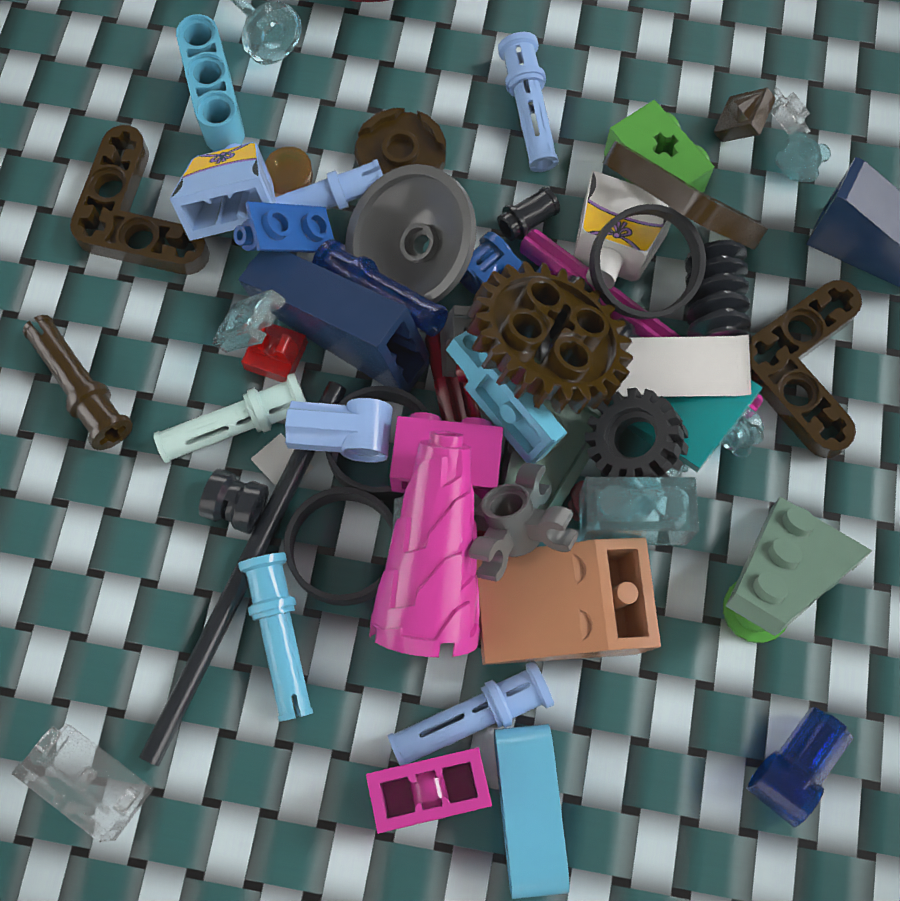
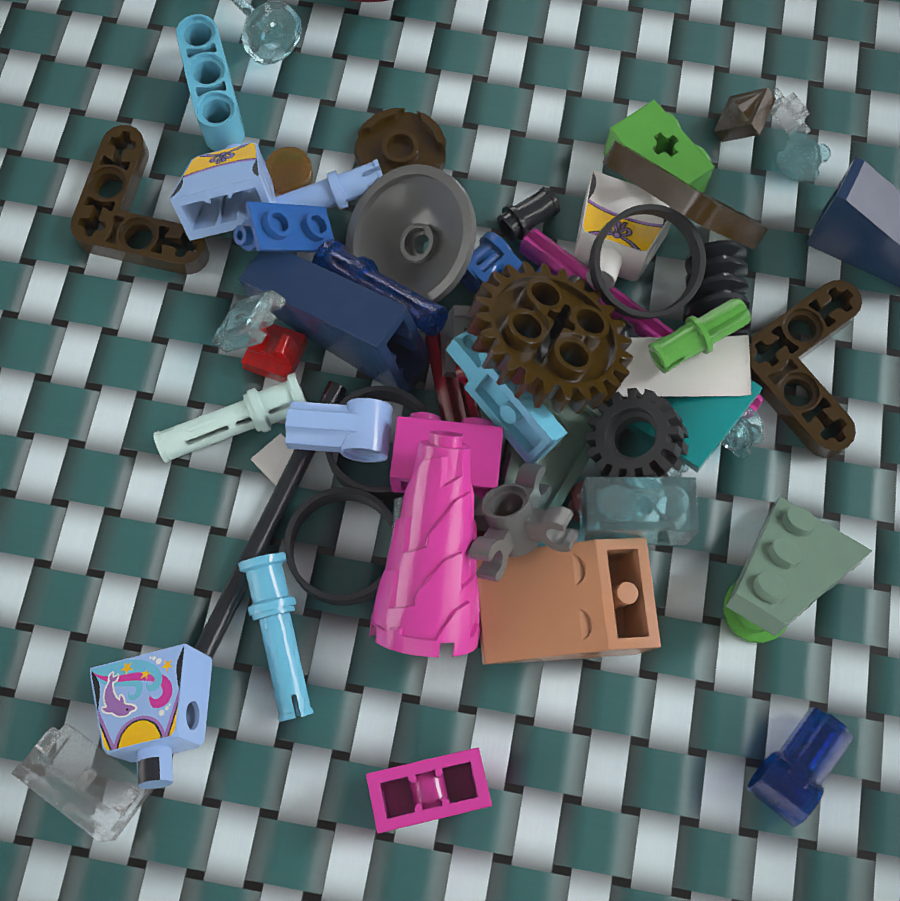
dark brown pin [22,315,133,450] -> none
black wheel [199,468,269,534] -> none
light blue pin [388,661,554,766] -> none
medium azure beam [494,724,570,899] -> none
light blue pin [498,32,559,172] -> none
none -> torso [90,644,212,789]
none -> bright green axle [648,299,751,374]

